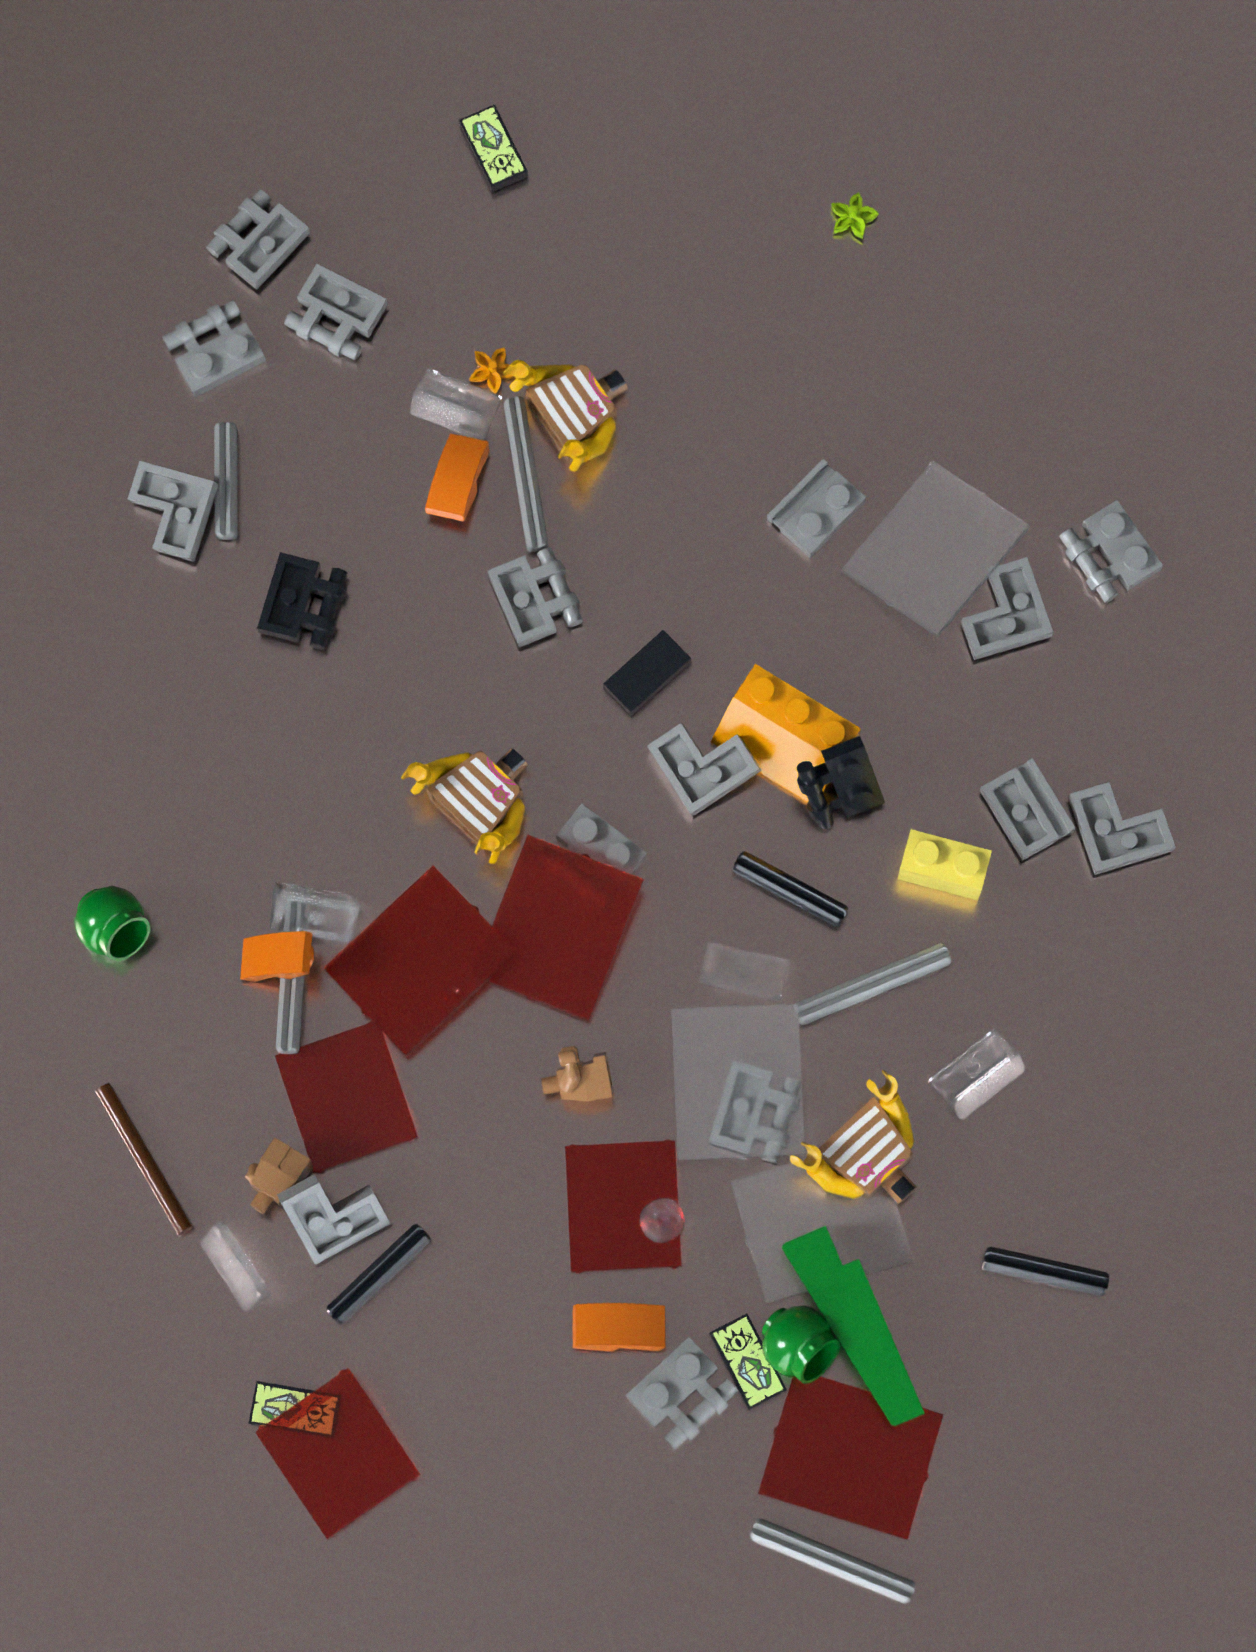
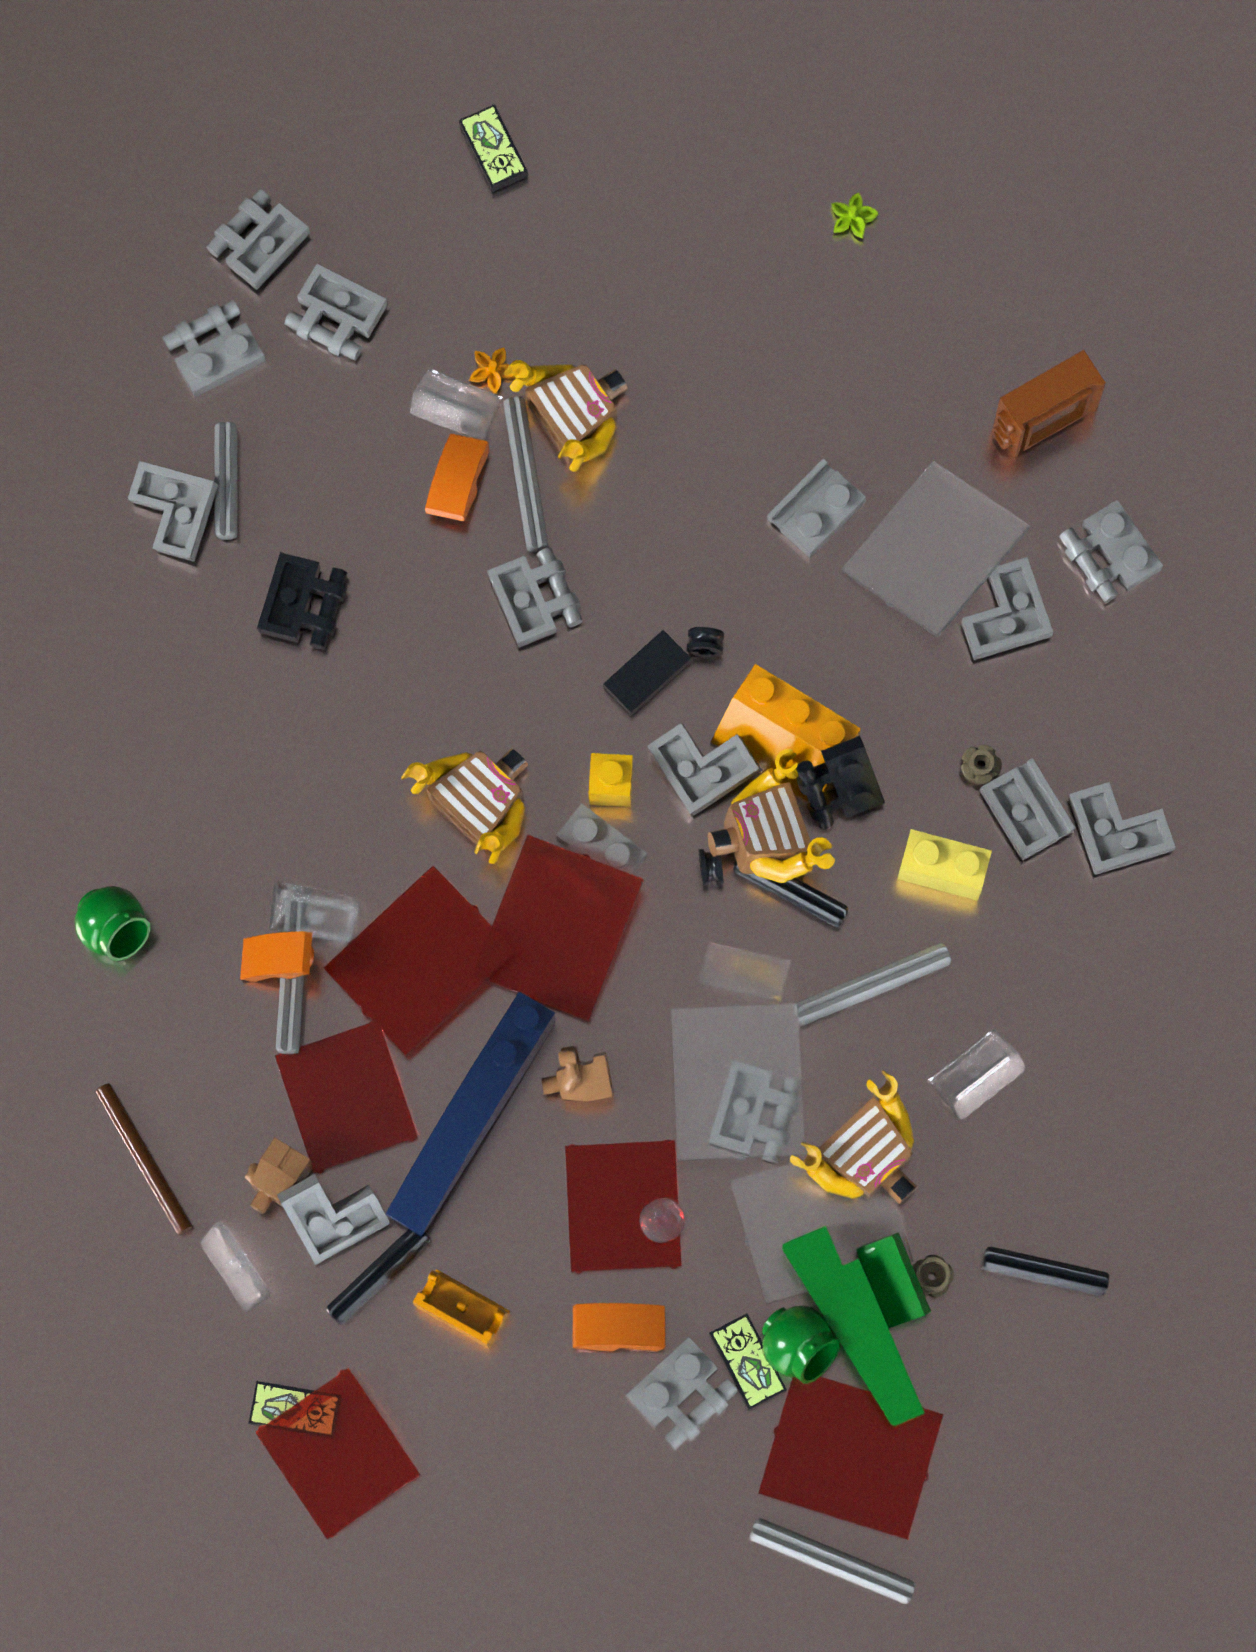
none -> dark blue slope [385,991,555,1237]
none -> light orange hinge [413,1269,511,1349]
none -> yellow brick [588,753,633,807]
none -> black bush [687,627,724,657]
none -> black bush [698,849,724,886]
none -> torso [708,749,835,883]
none -> green tile [856,1232,931,1328]
none -> dark tan plate [913,1255,954,1297]
none -> dark tan plate [961,745,1002,785]
none -> dark orange window [992,350,1106,458]

